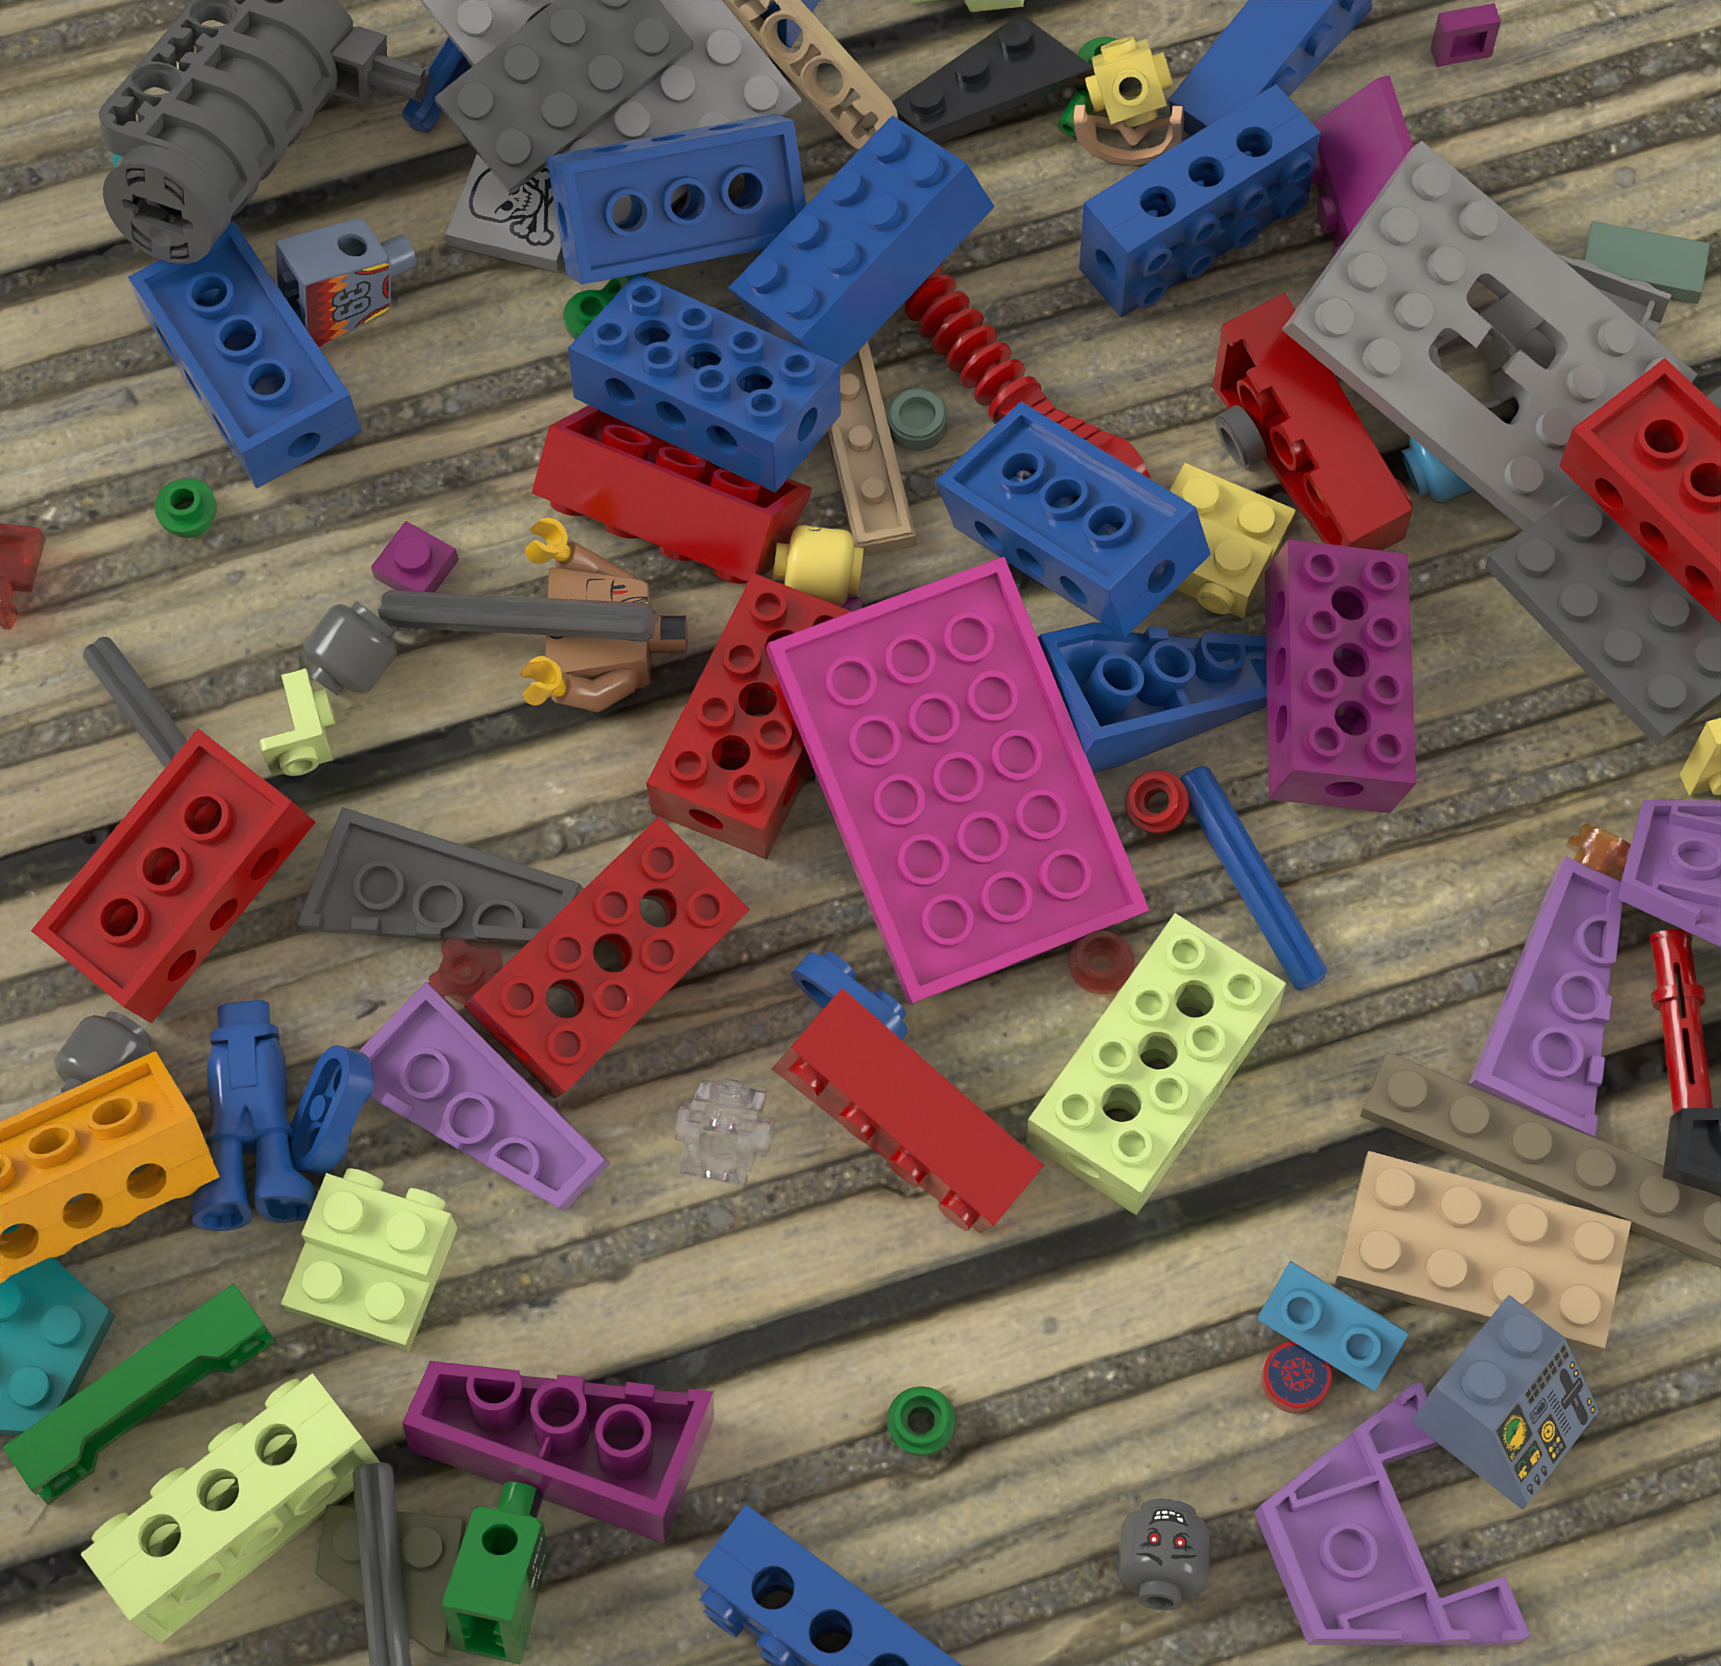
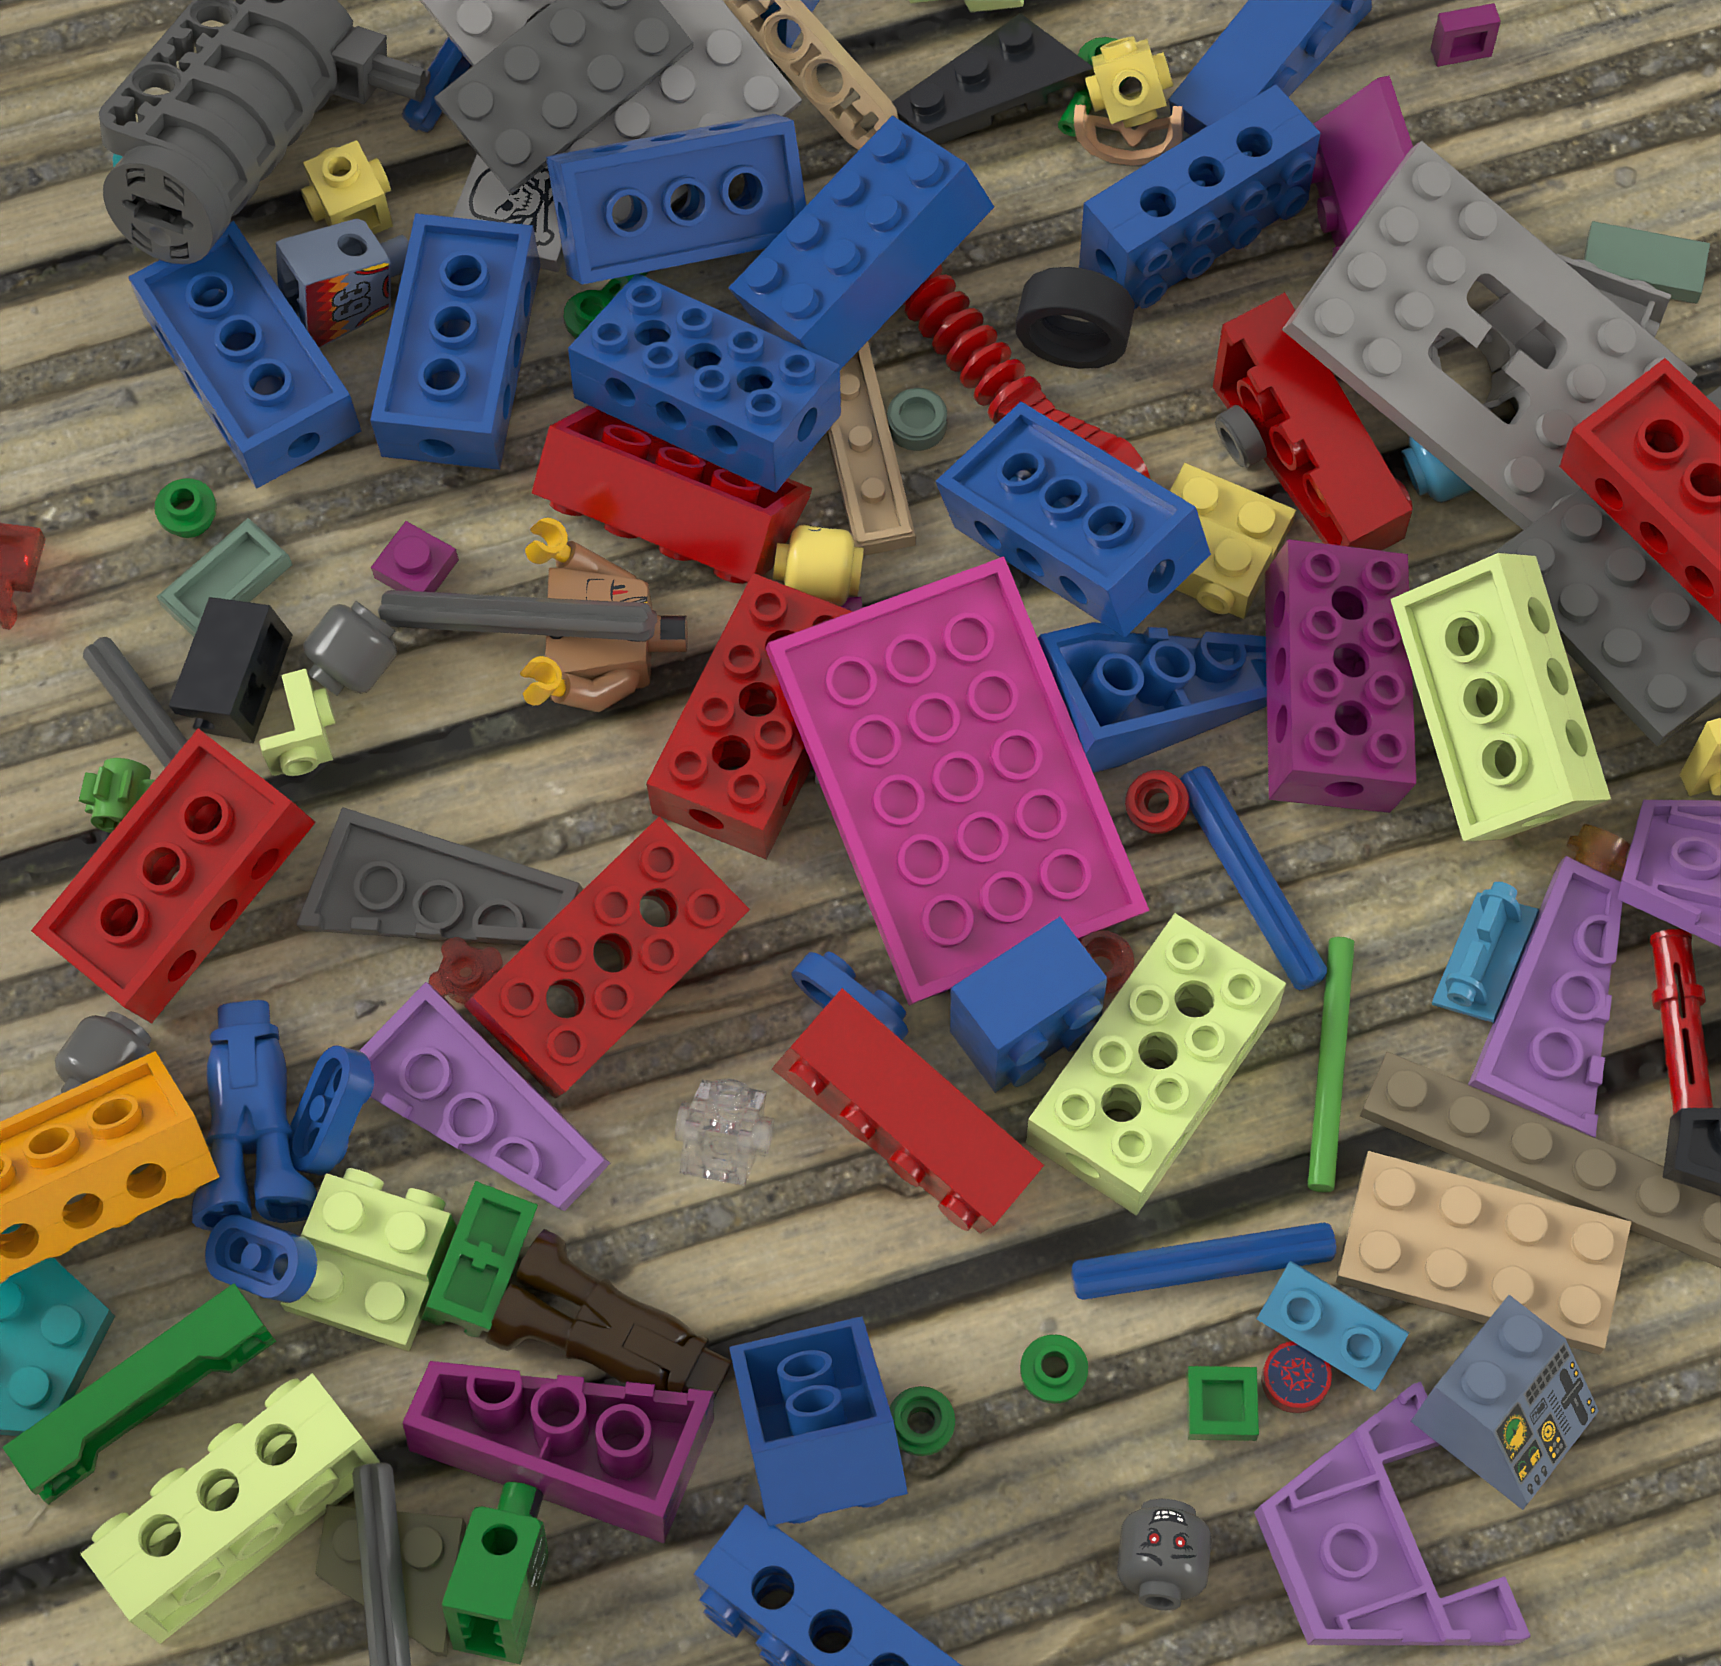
none -> bright green gear [78,758,155,833]
none -> sand green tile [156,518,292,637]
none -> black hinge [169,597,293,743]
none -> blue plate [205,1215,317,1303]
none -> light yellow brick [301,140,393,234]
none -> blue brick [370,213,541,470]
none -> green hinge [422,1181,538,1337]
none -> dark brown piece [486,1229,732,1399]
none -> blue brick [729,1316,908,1526]
none -> blue brick [950,916,1107,1093]
none -> black tyre [1015,267,1135,369]
none -> green plate [1020,1334,1088,1404]
none -> blue axle [1071,1222,1337,1300]
none -> green plate [1186,1366,1259,1441]
none -> bright green bar [1308,937,1355,1192]
none -> yellowish green brick [1391,553,1611,841]
none -> dark azure hinge [1432,882,1539,1023]

